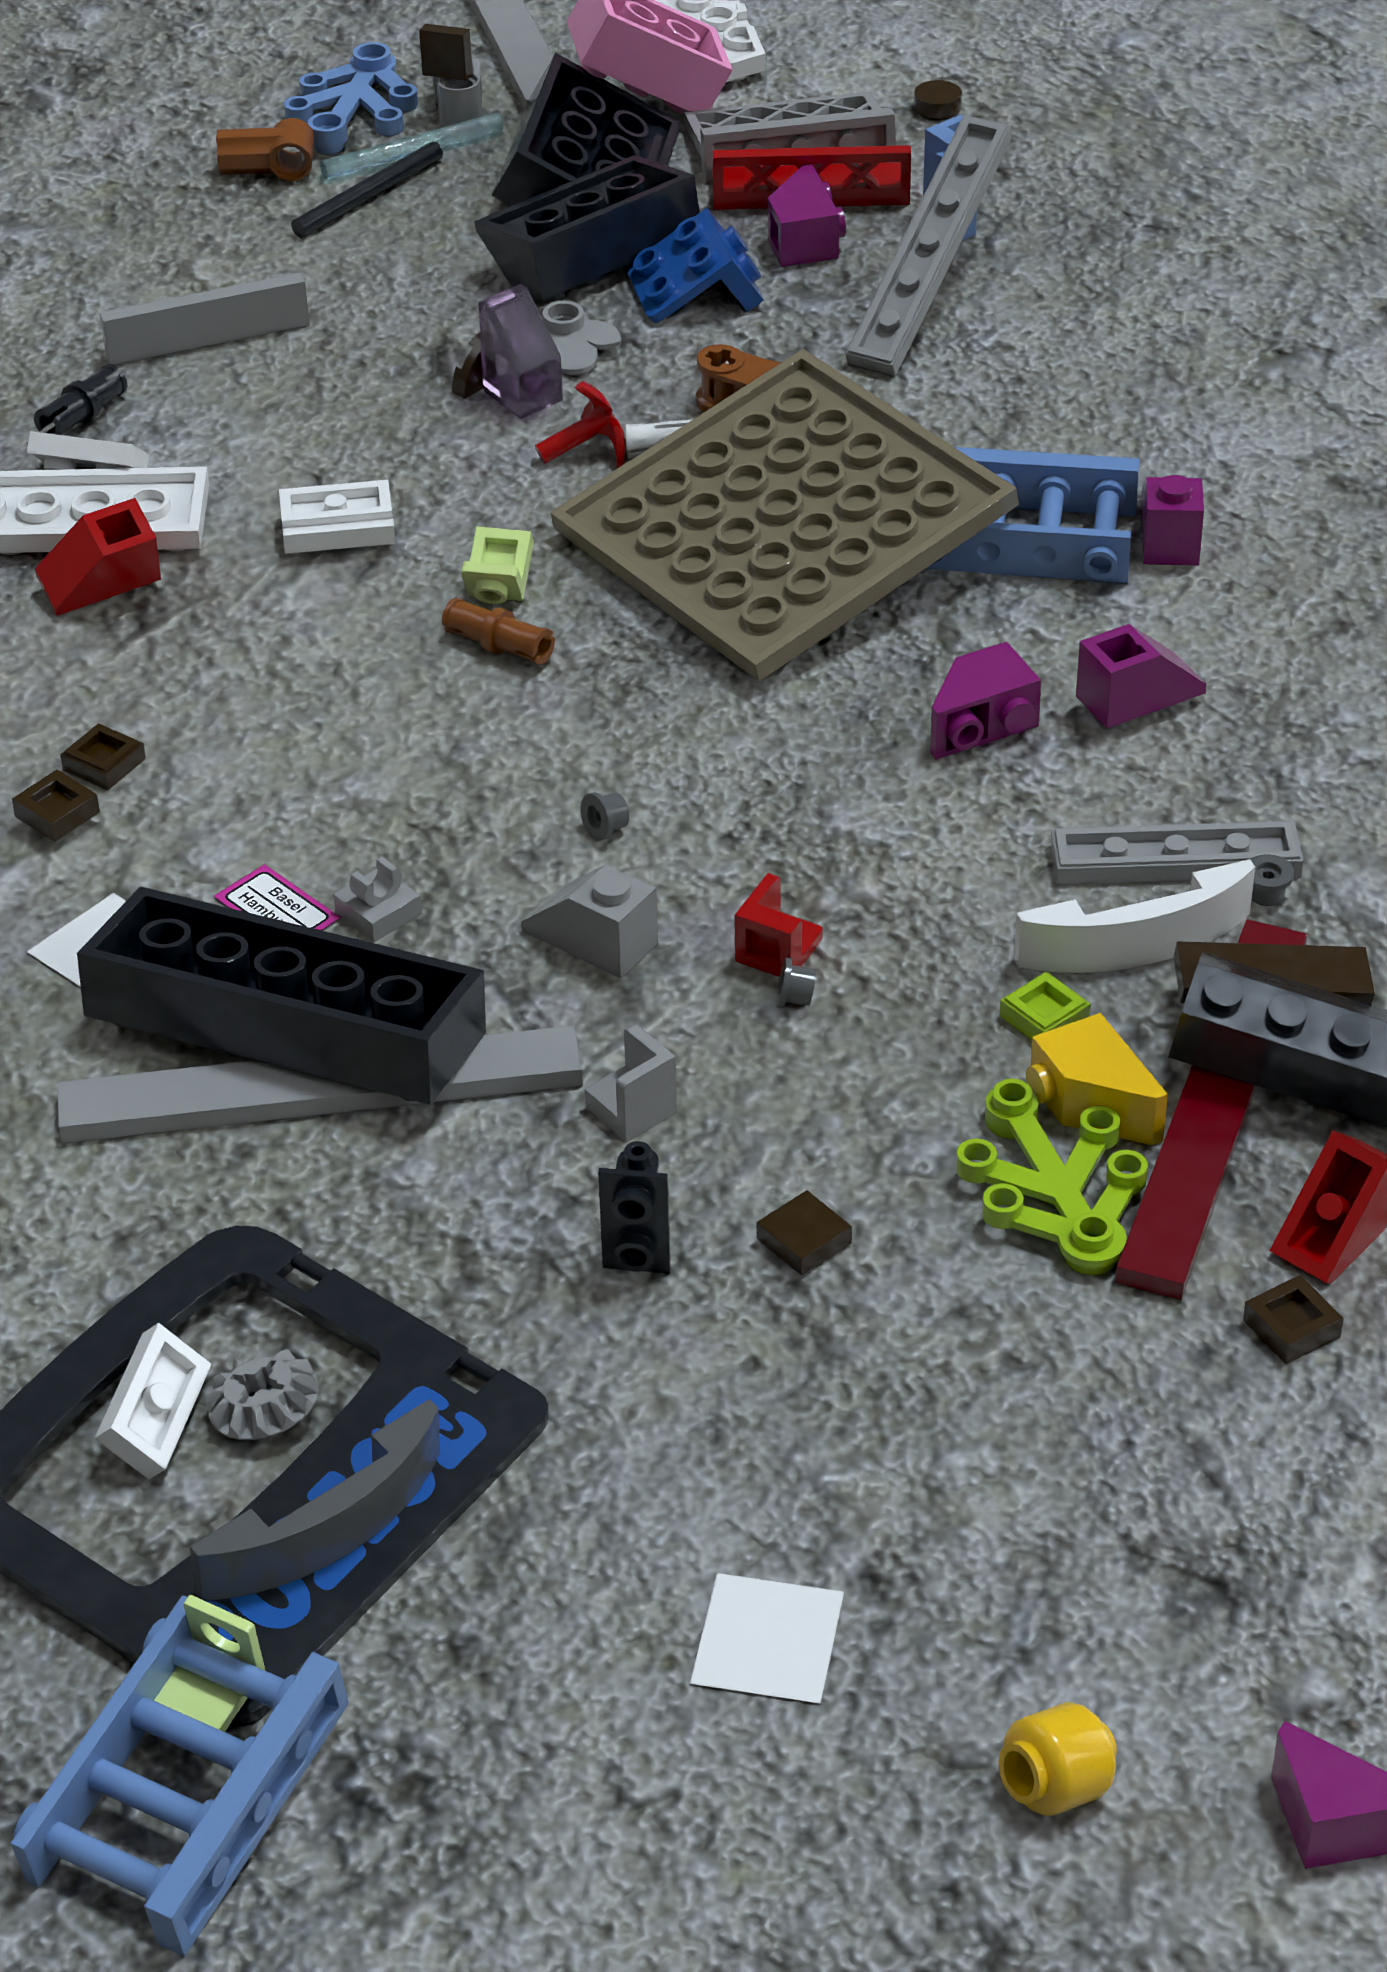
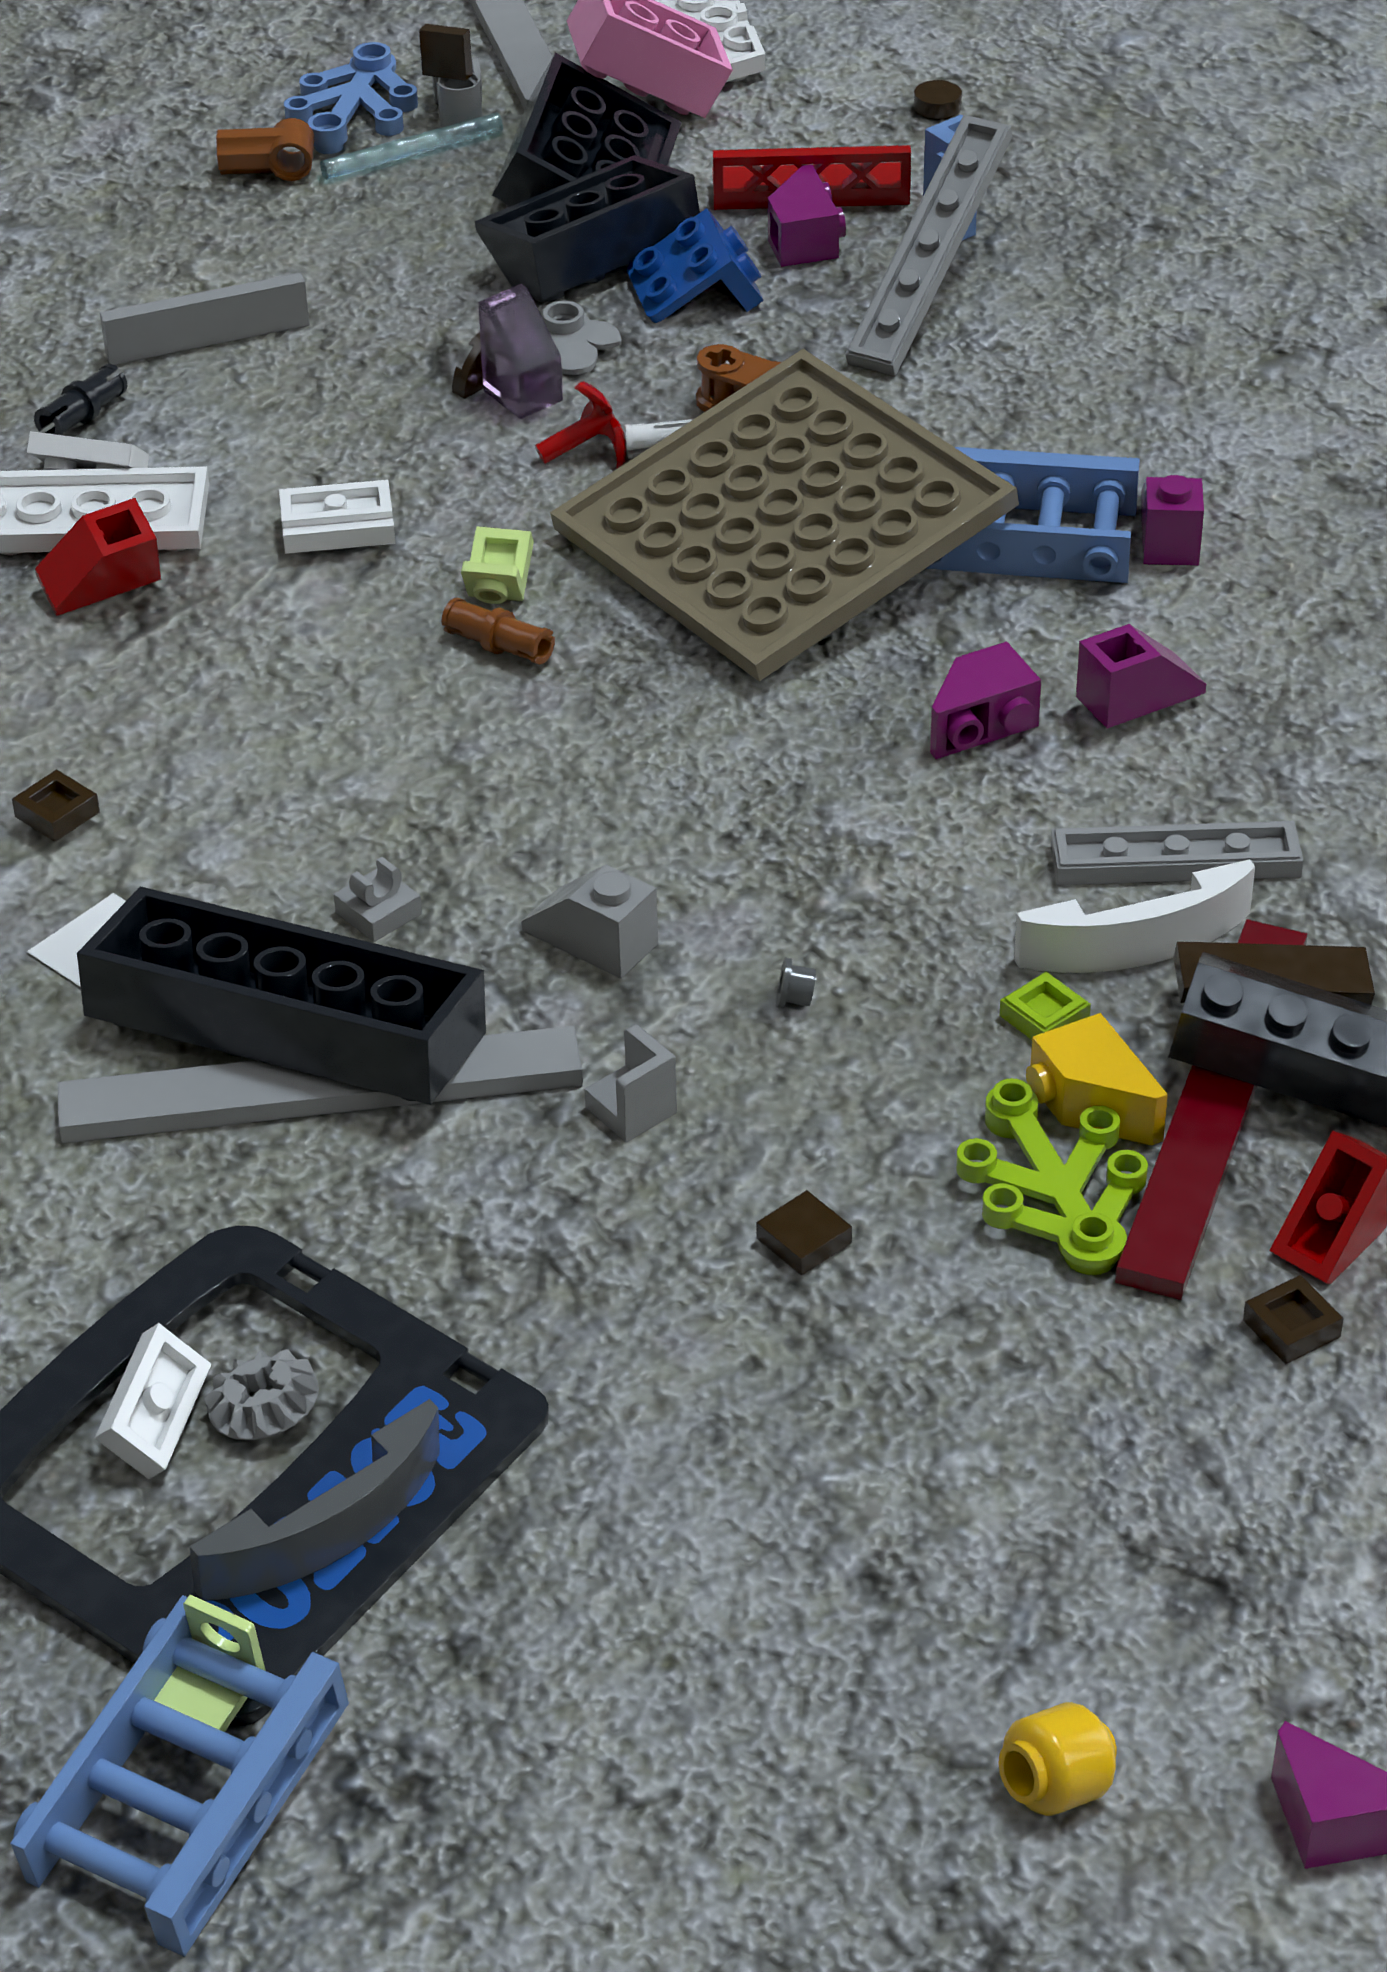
dark brown tile [60,723,146,790] -> none
sticker [213,864,341,930] -> none
black bar [291,141,443,238] -> none
dark grey piece [580,792,629,841] -> none
black hinge [598,1141,671,1274] -> none
light grey fence [684,92,896,182] -> none
white sticker [690,1573,844,1704] -> none
red panel [734,873,823,977] -> none
dark grey piece [1250,854,1294,906] -> none

